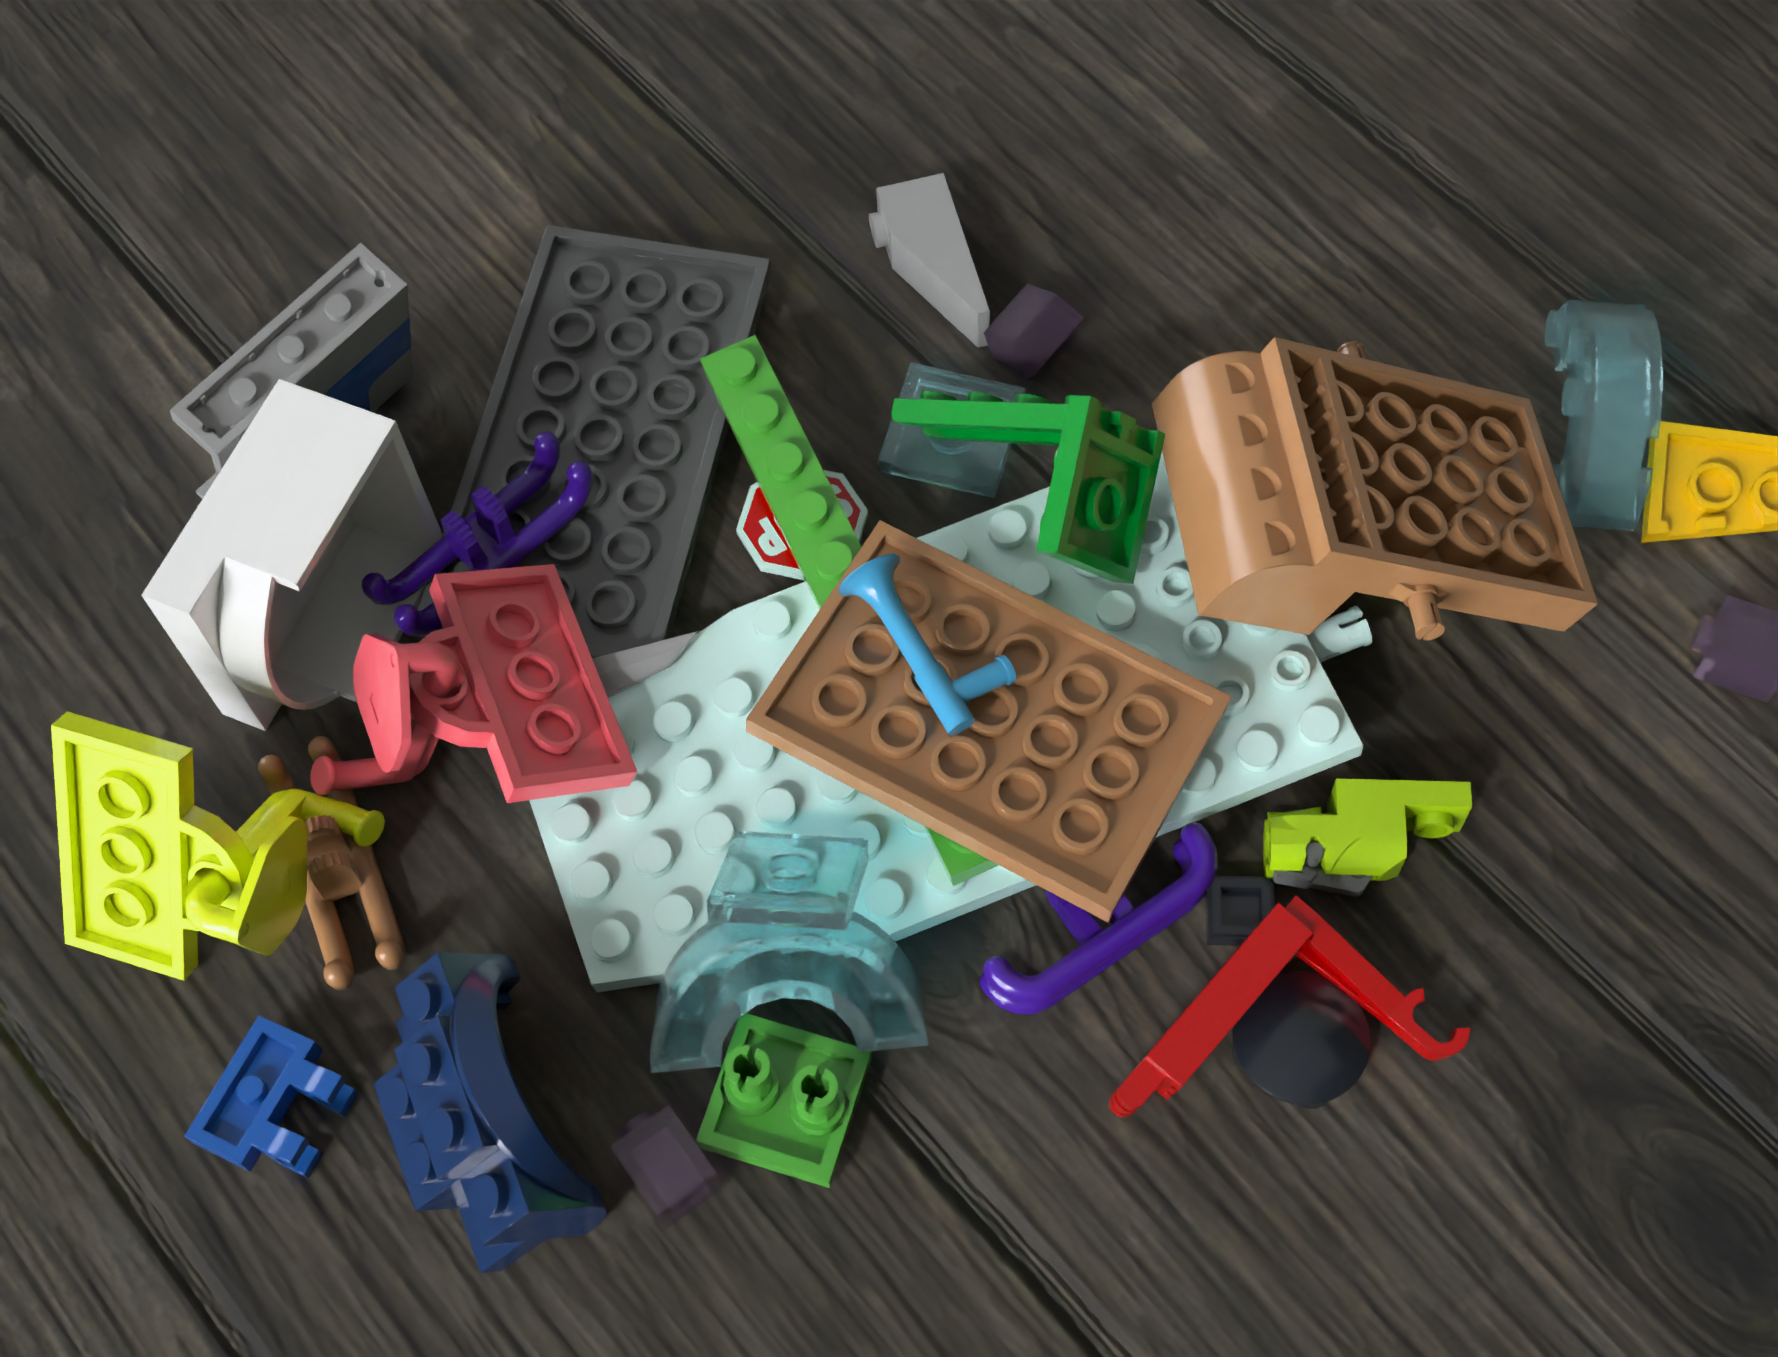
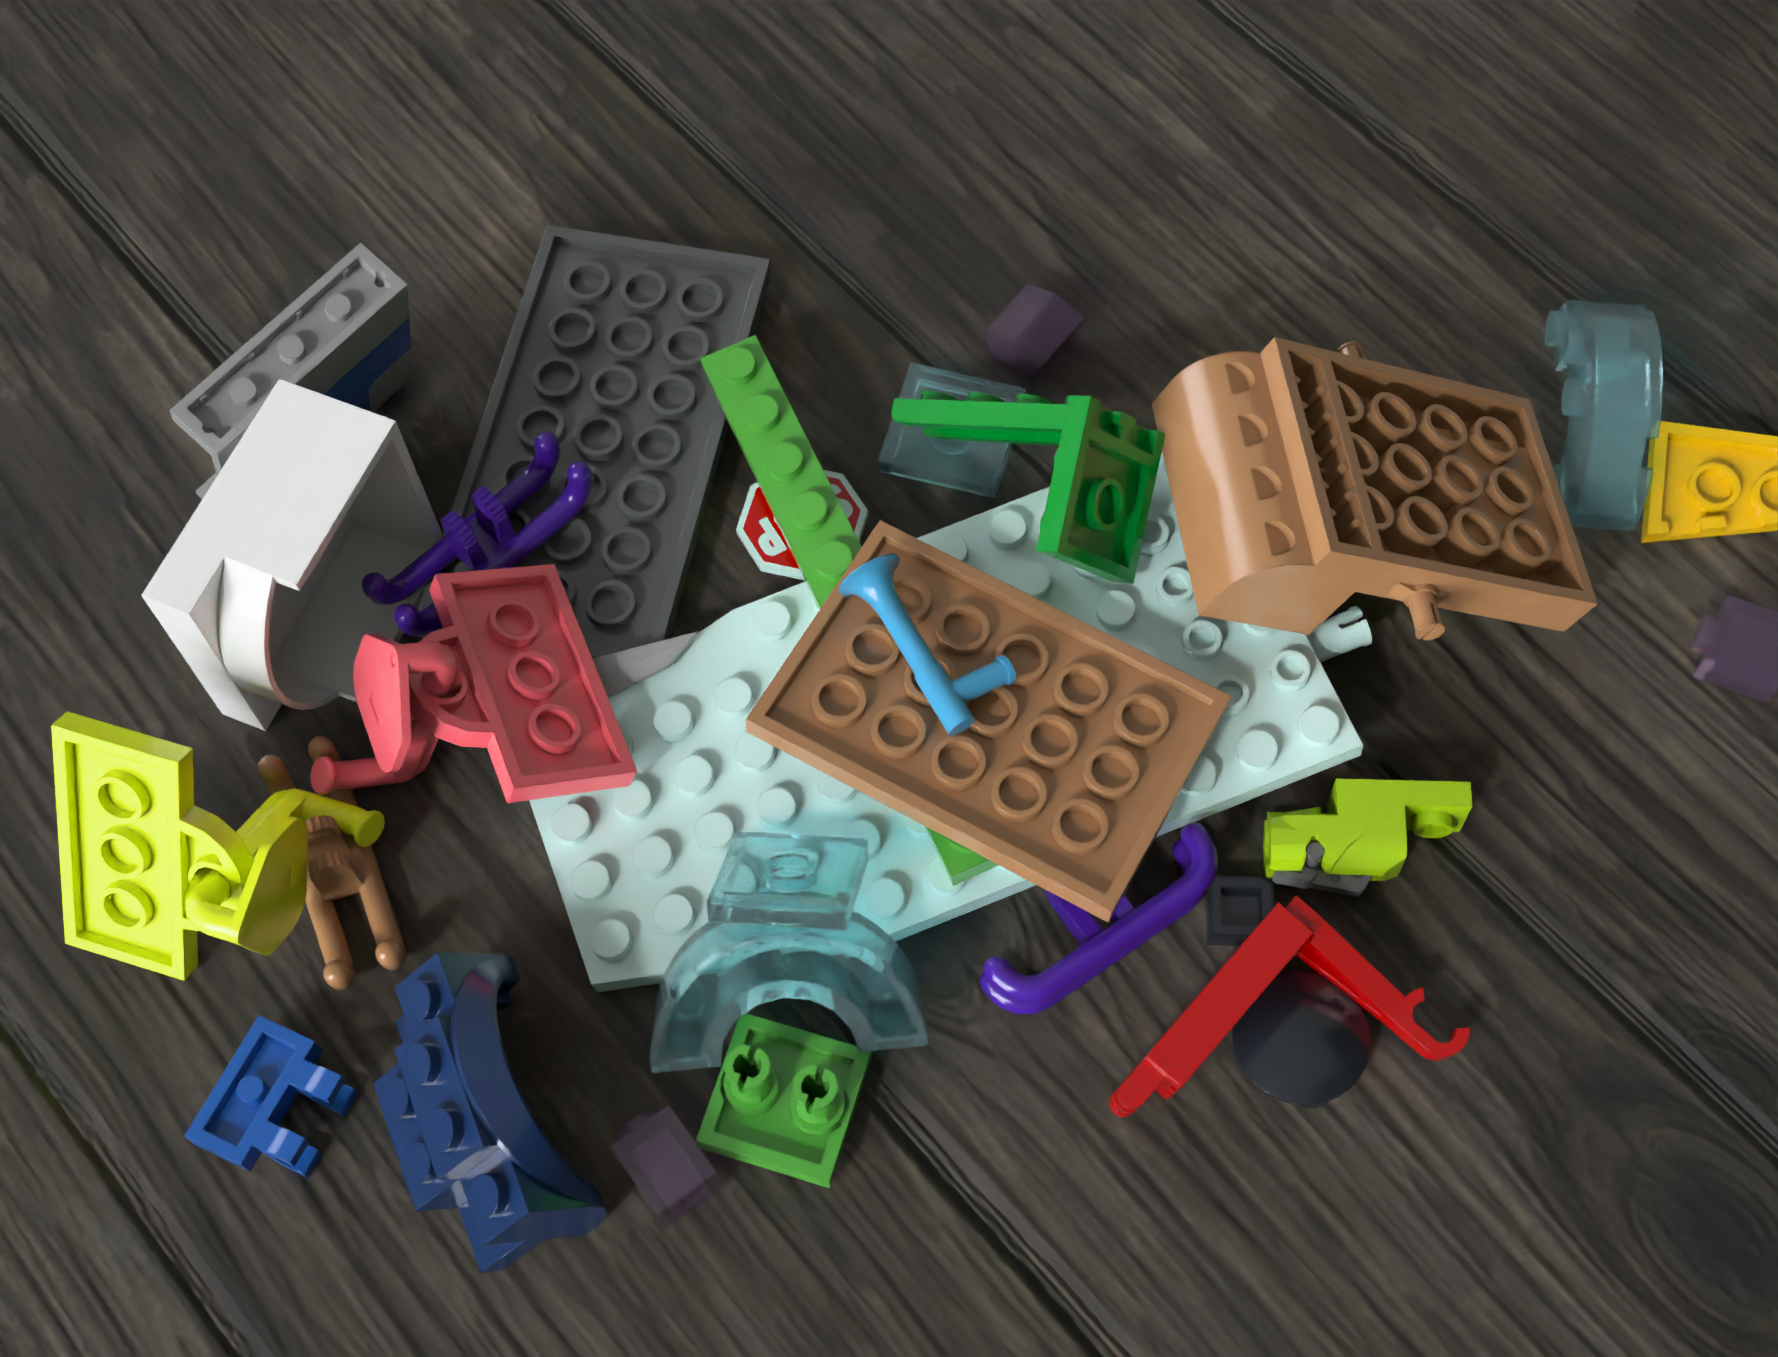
light grey slope [869,173,990,348] -> none

